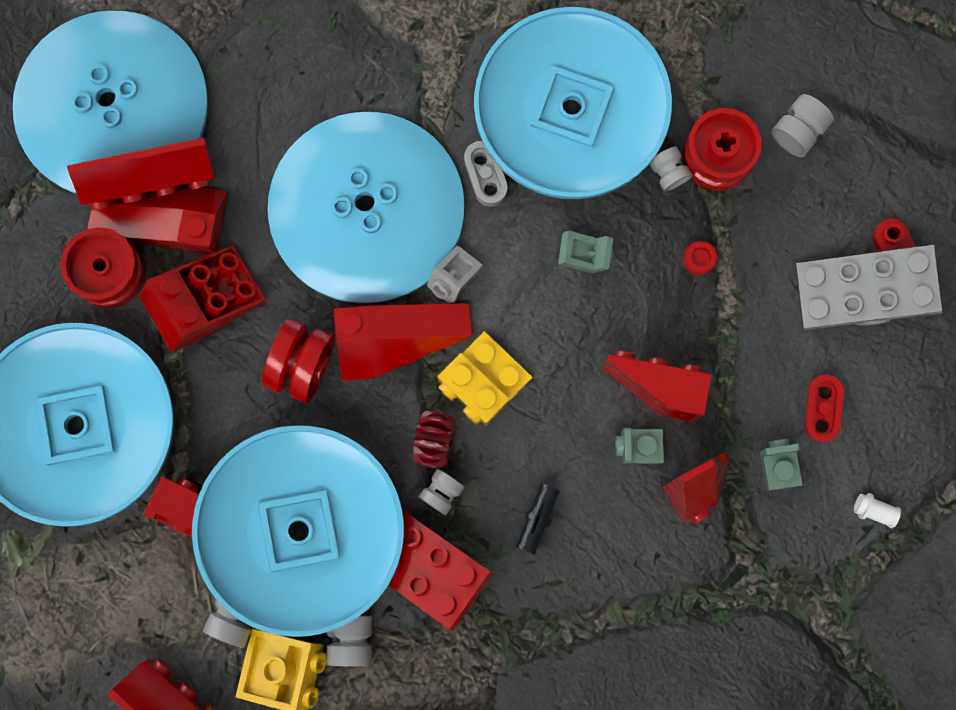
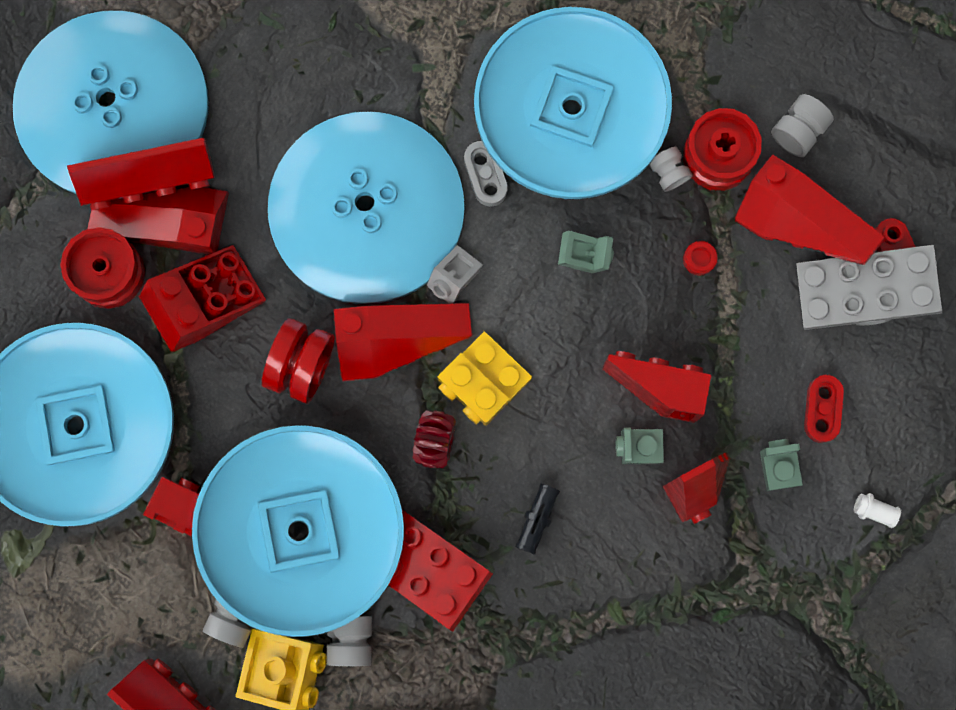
light grey wheel [418,469,465,516] -> none
none -> red wedge [735,155,885,265]

